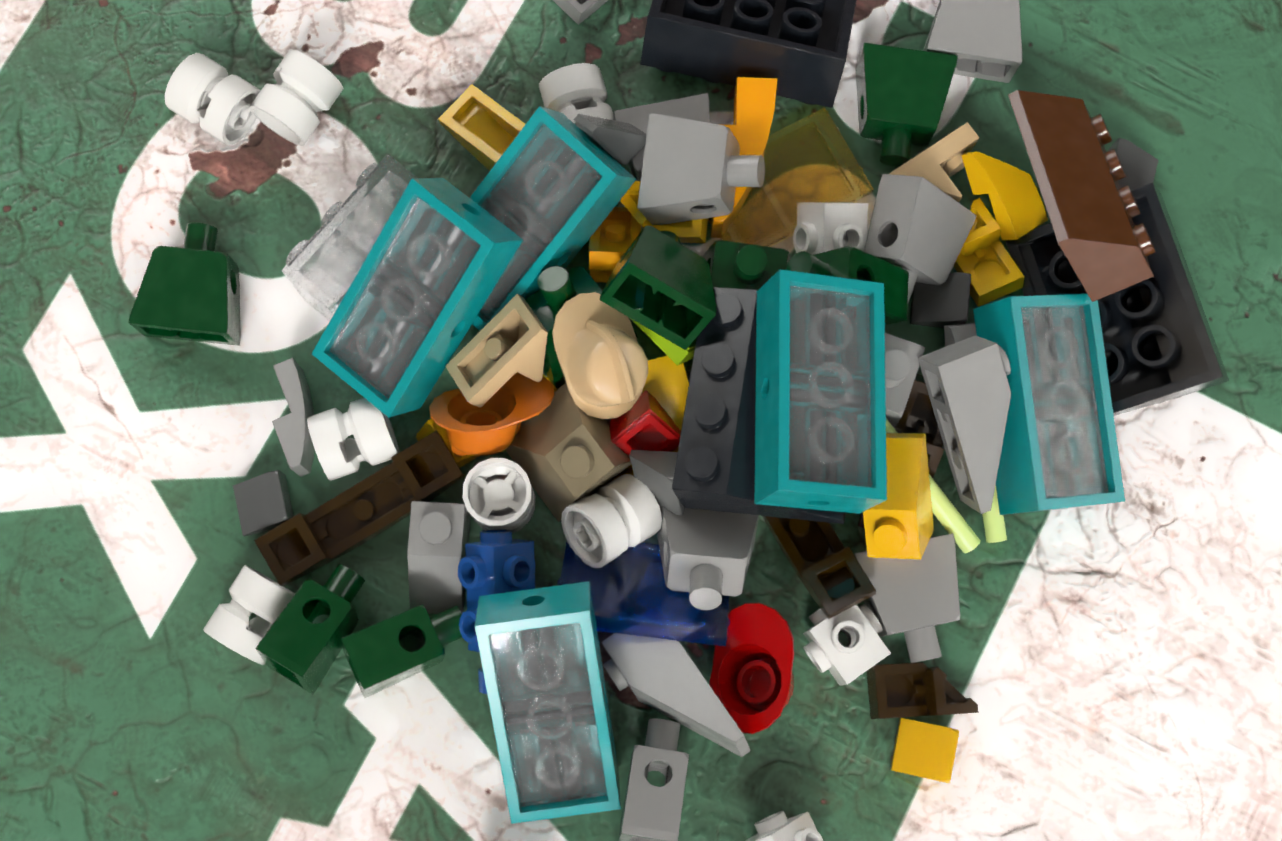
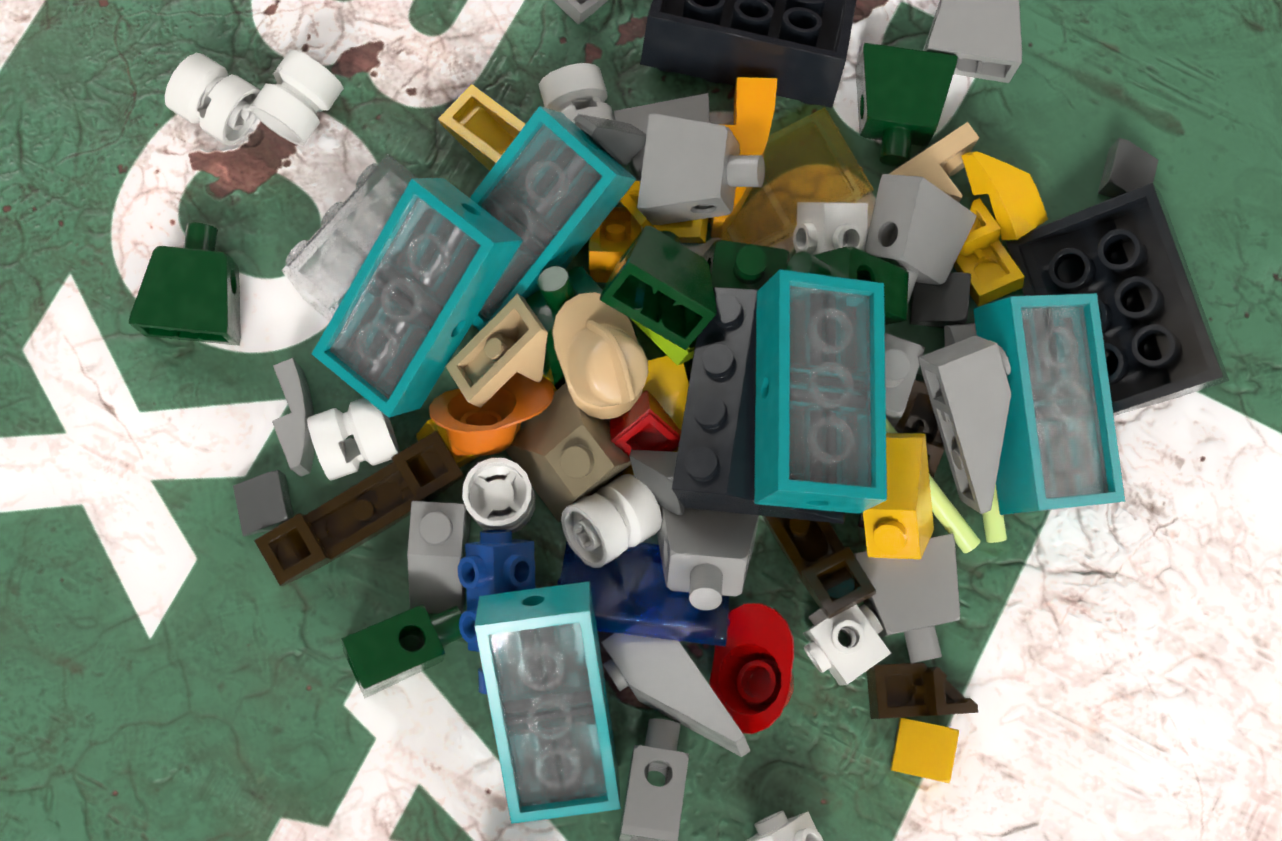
white wheel [203,565,295,665] -> none
dark green torso [255,564,365,694] -> none
reddish brown slope [1008,90,1156,302] -> none

